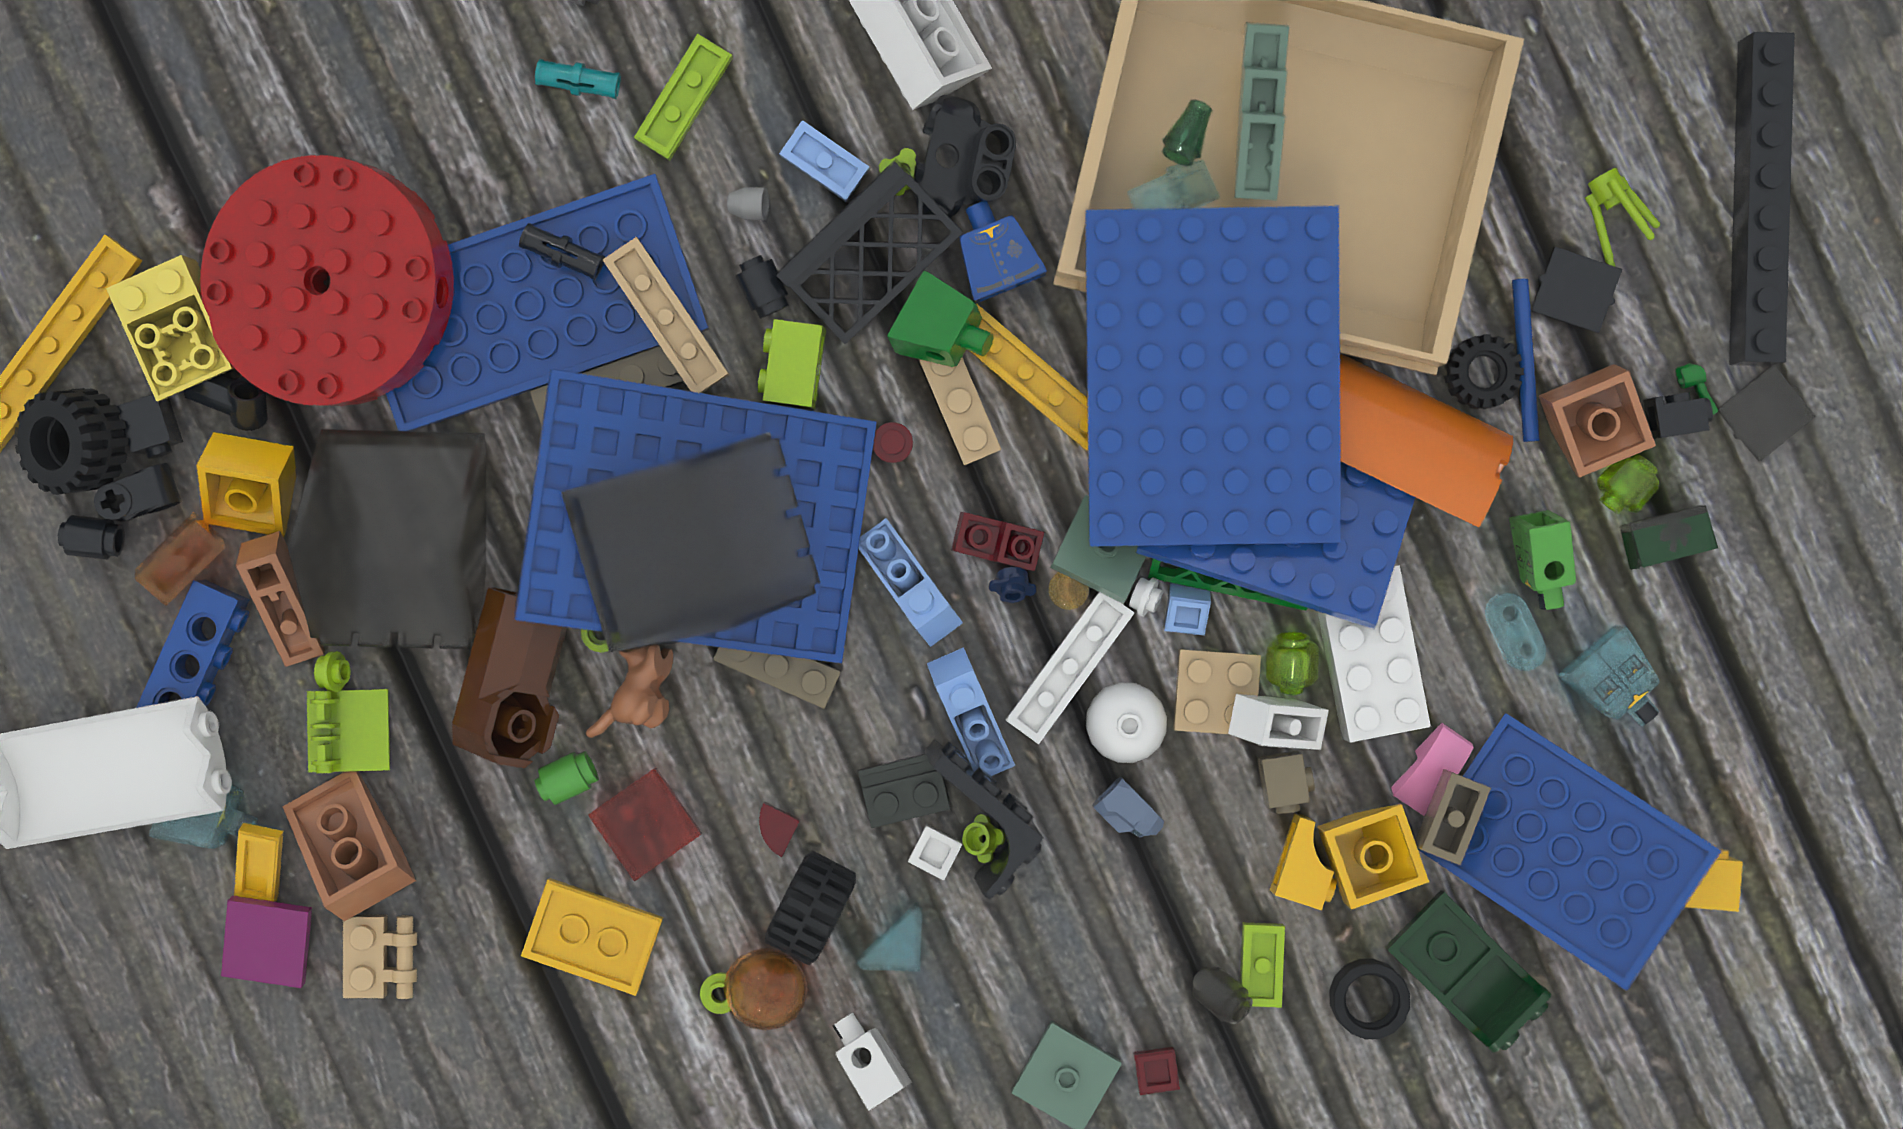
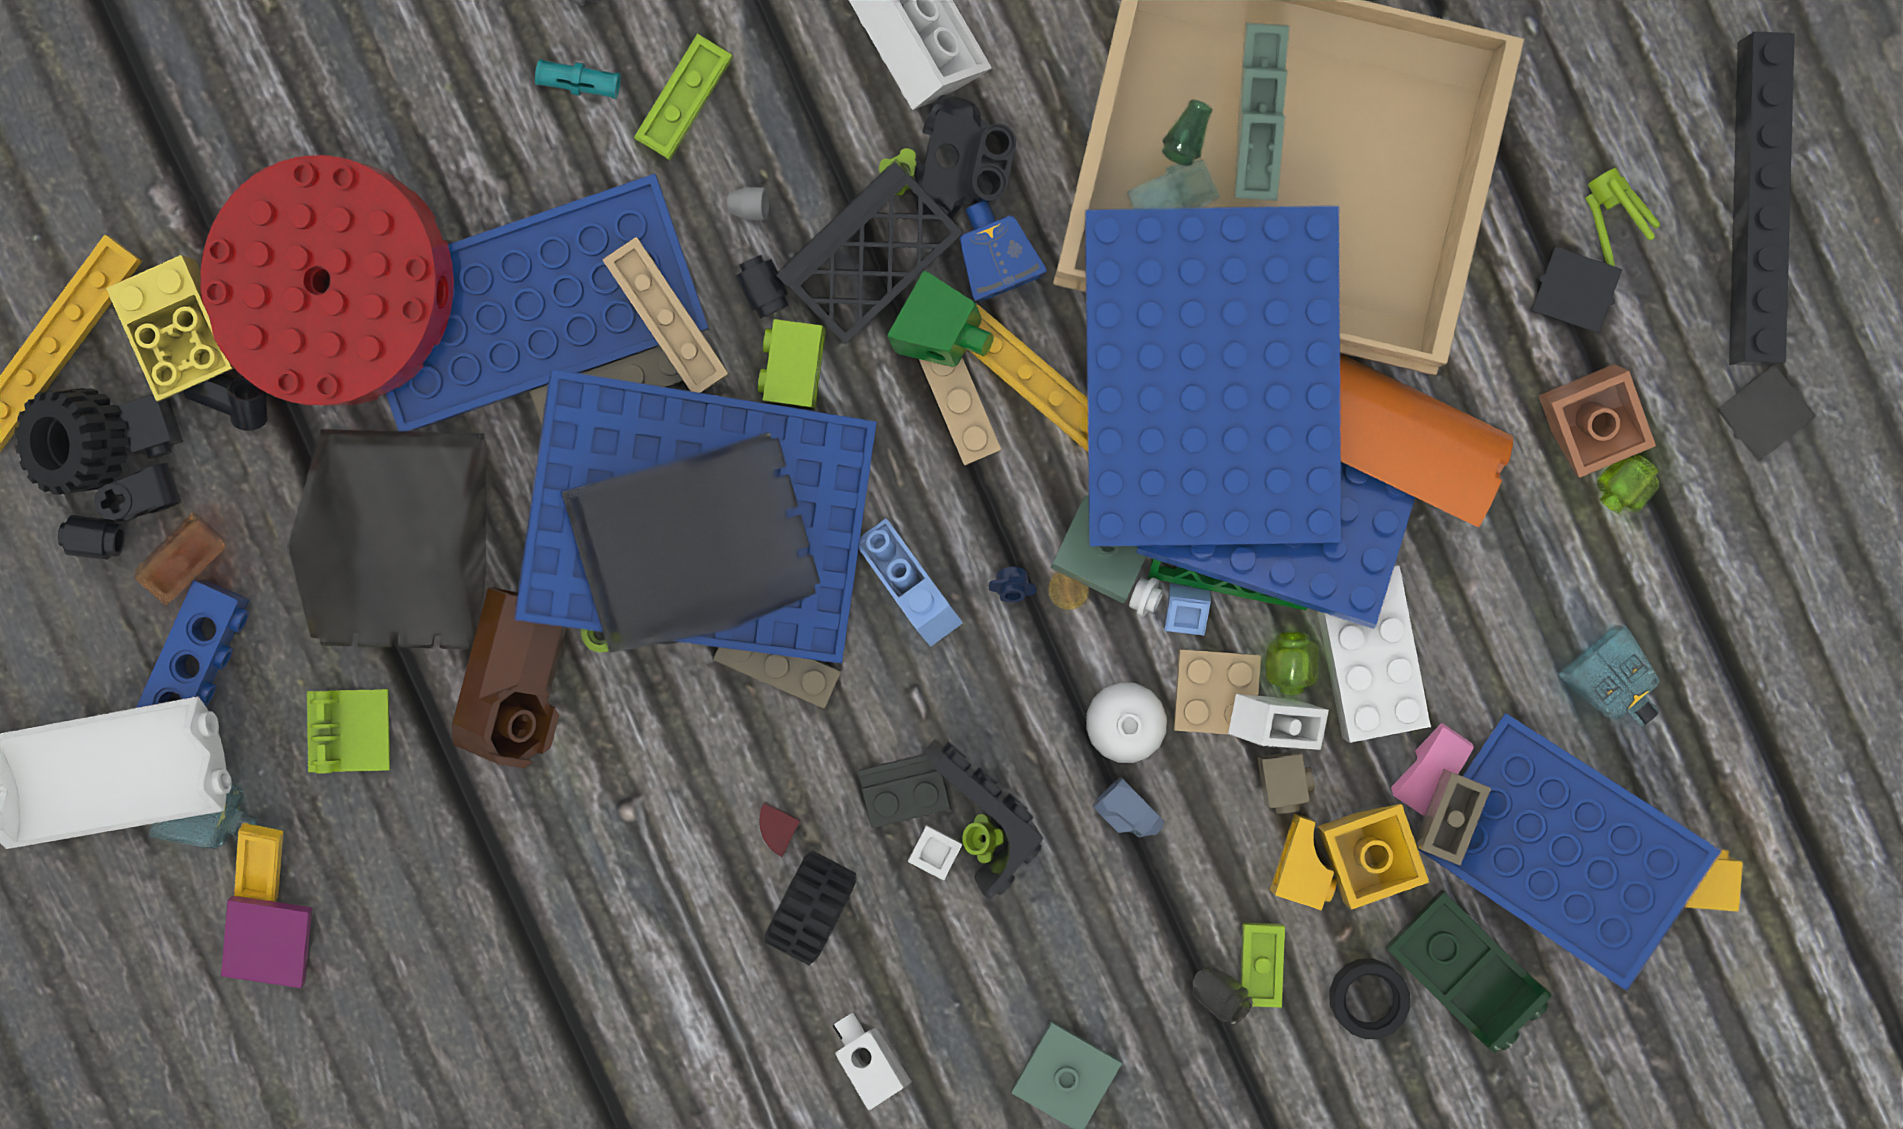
yellow slope [197,432,296,538] -> none
nougat slope [236,531,325,667] -> none
nougat slope [283,771,416,922] -> none
lime plate [314,651,351,692] -> none
tan plate [343,915,417,999] -> none
black pin [518,223,605,280] -> none
yellow tile [521,878,664,996] -> none
bright green brick [534,751,599,805] -> none
nougat animal [586,642,673,738] -> none
clear red plate [588,767,702,881] -> none
lime plate [700,972,741,1014] -> none
clear orange cylinder [723,947,808,1031] -> none
light blue plate [779,120,870,202] -> none
clear light blue slope [856,902,922,971] -> none
dark red plate [873,422,913,463] -> none
light blue slope [927,647,1015,776] -> none
dark red slope [951,511,1045,571] -> none
white plate [1005,592,1134,744] -> none
dark red tile [1133,1047,1180,1095] -> none
black tyre [1444,334,1524,409] -> none
clear light blue plate [1485,593,1546,671] -> none
bright green torso [1509,510,1576,610] -> none
blue bar [1512,279,1540,442] -> none
dark green piece [1619,504,1718,570] -> none
black brick [1643,392,1713,439] -> none
green hand [1675,363,1719,415] -> none

